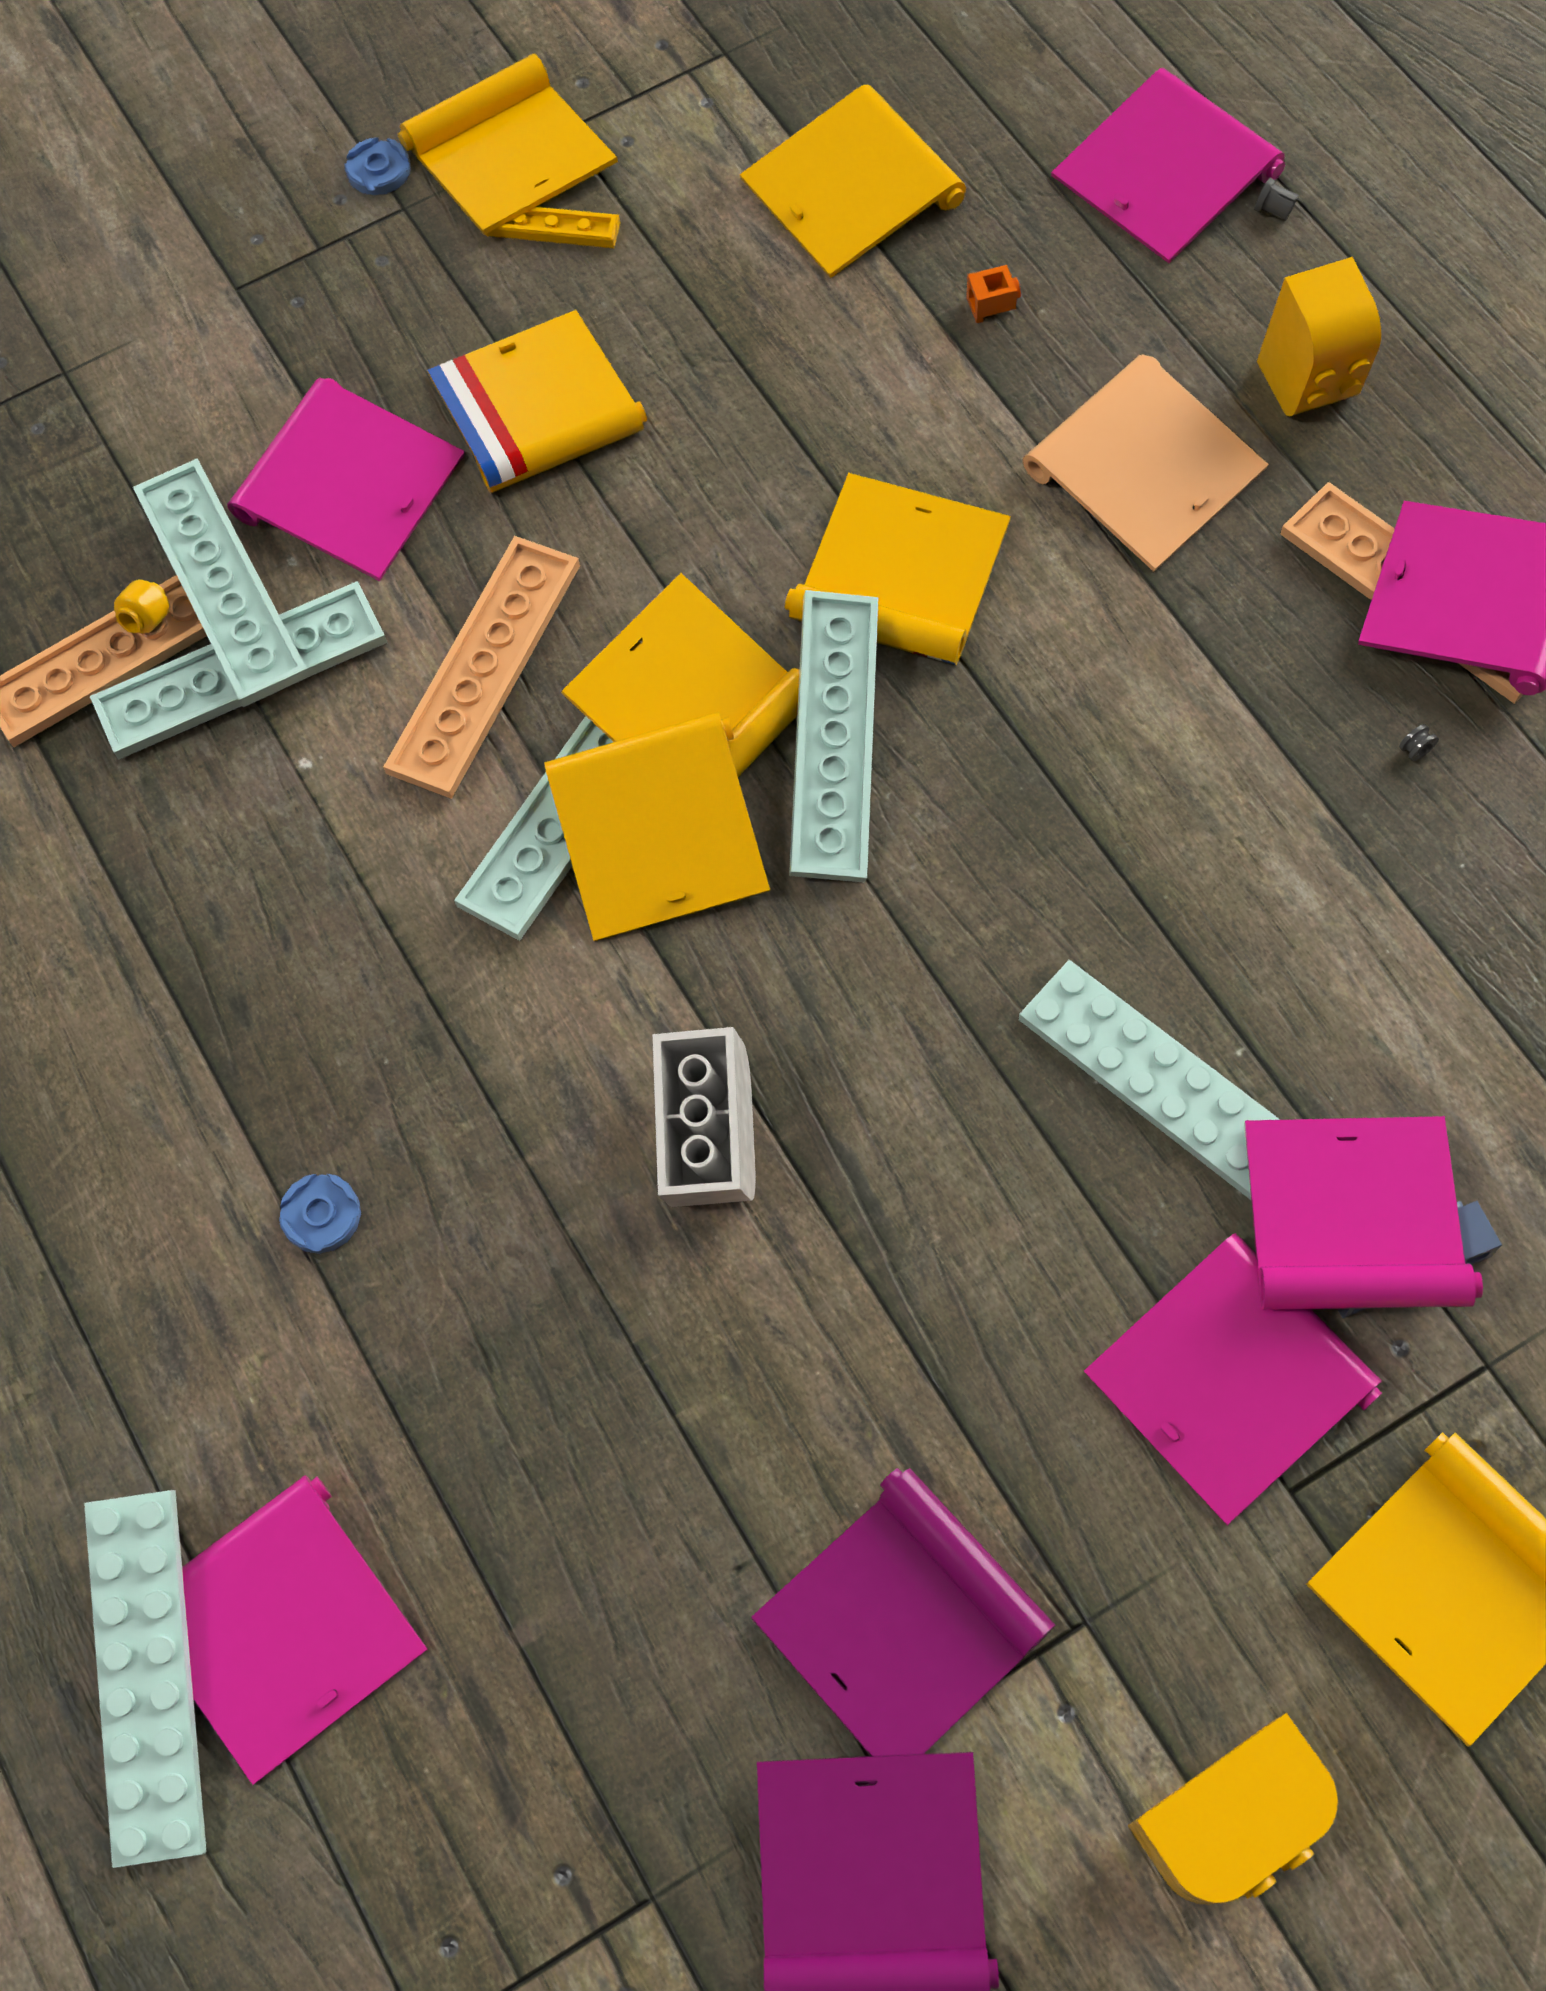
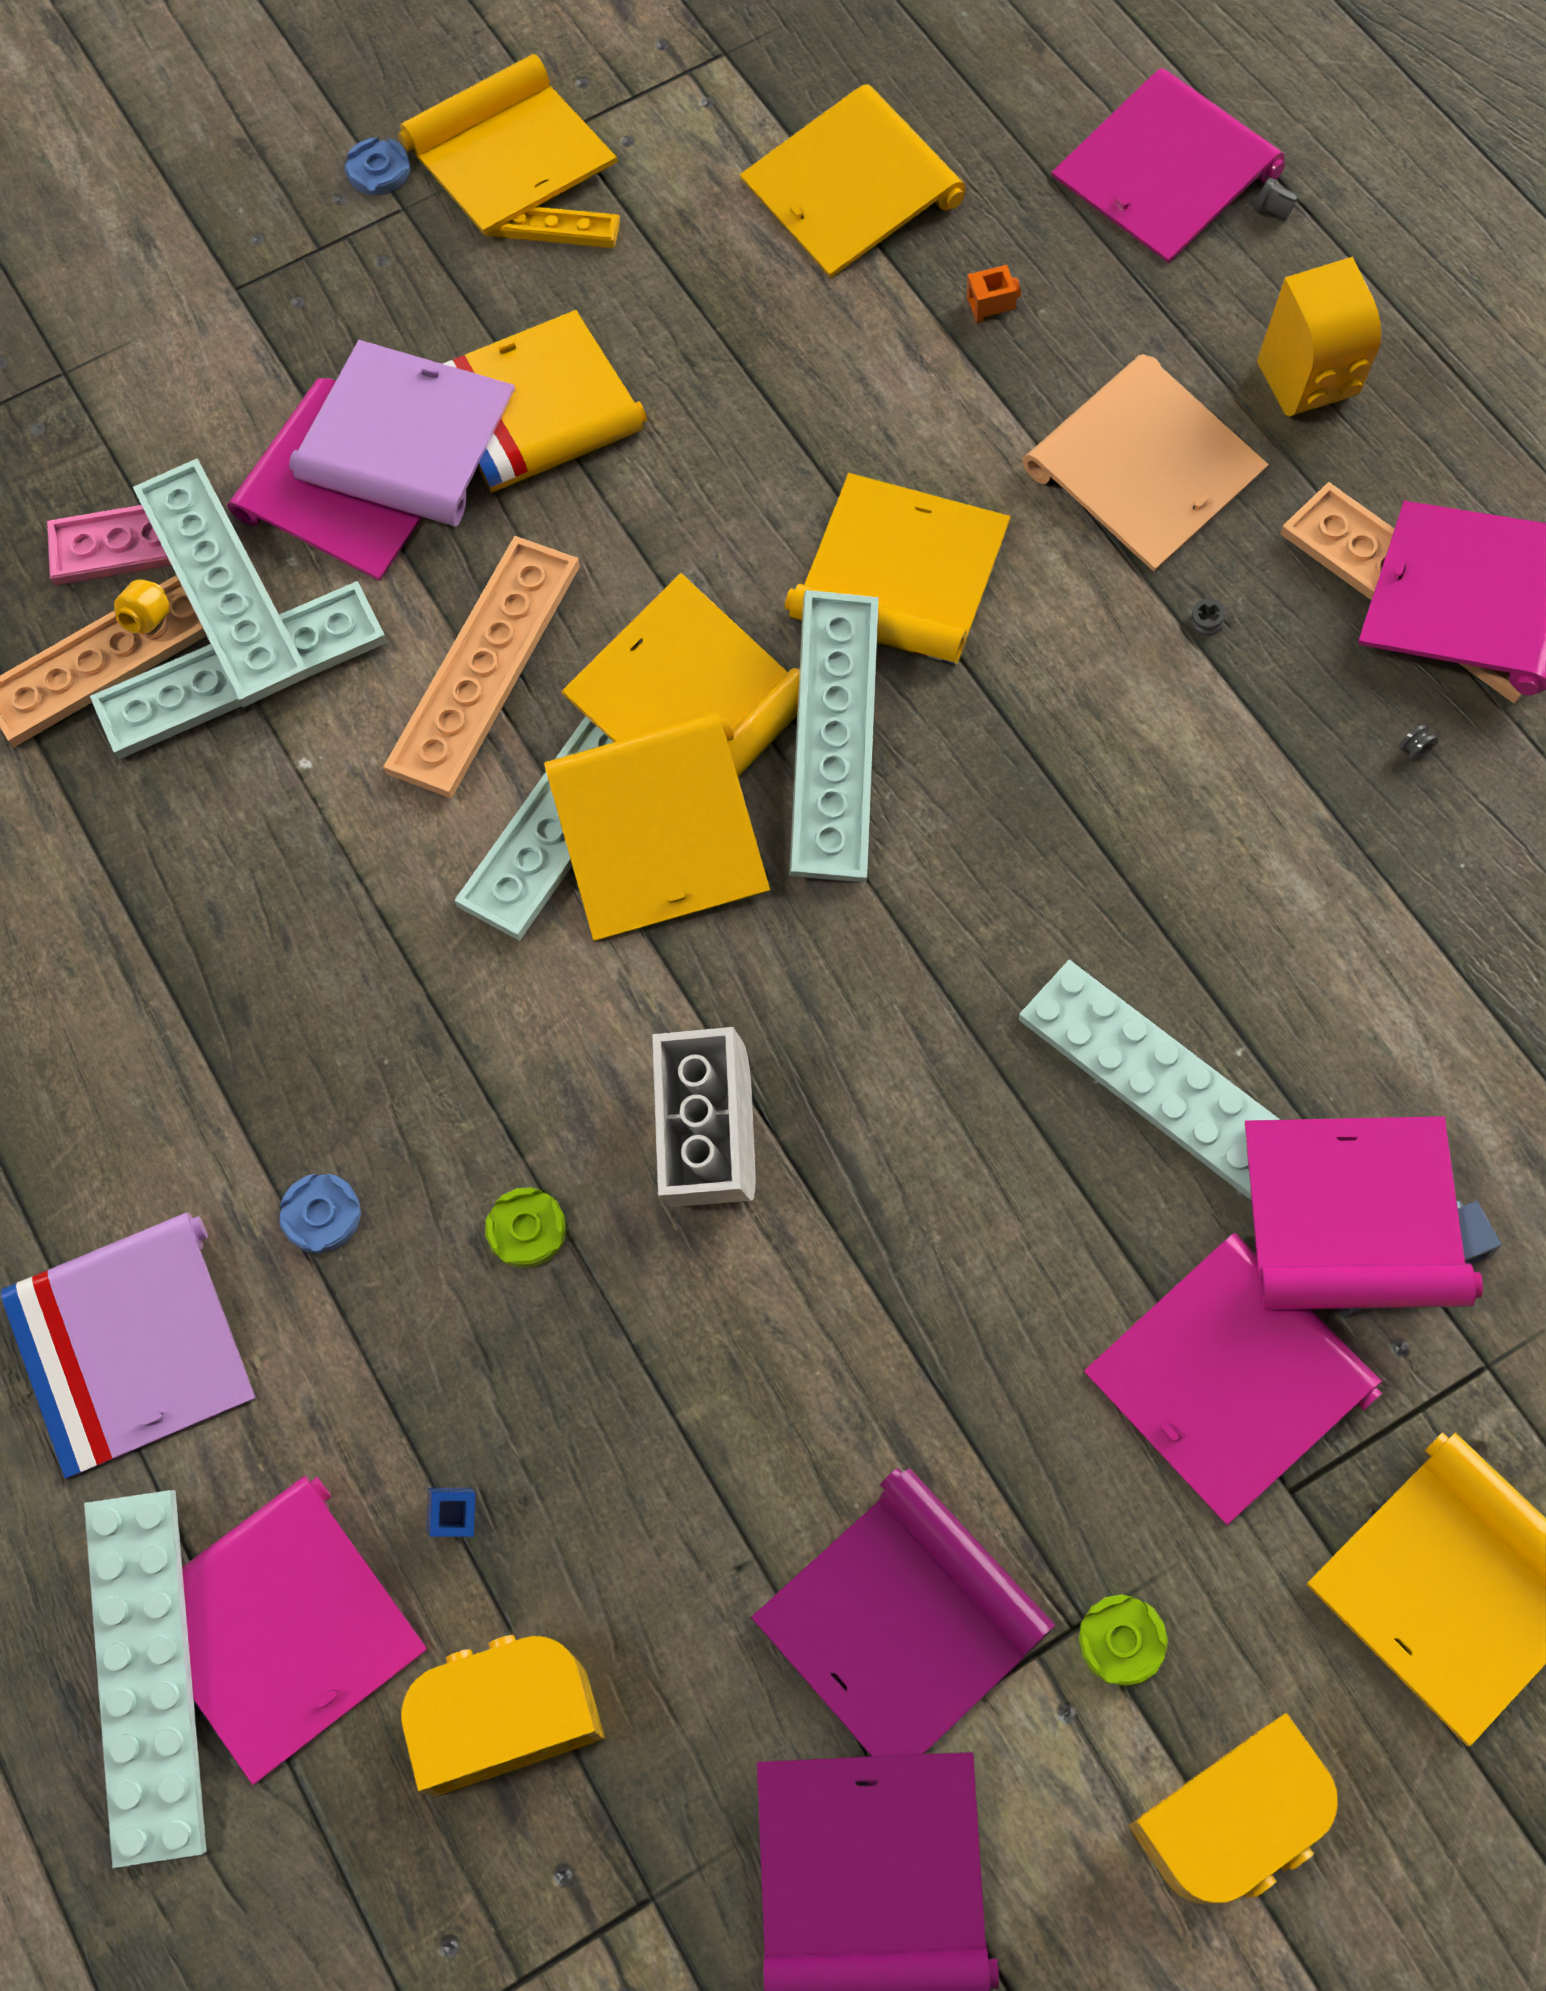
none -> lavender door [1,1212,256,1479]
none -> bright pink tile [47,505,172,586]
none -> lavender door [289,340,515,527]
none -> yellow brick [401,1635,605,1797]
none -> blue brick [426,1488,475,1537]
none -> lime tile [485,1187,566,1268]
none -> lime tile [1078,1594,1168,1687]
none -> dark grey bush [1191,598,1226,635]

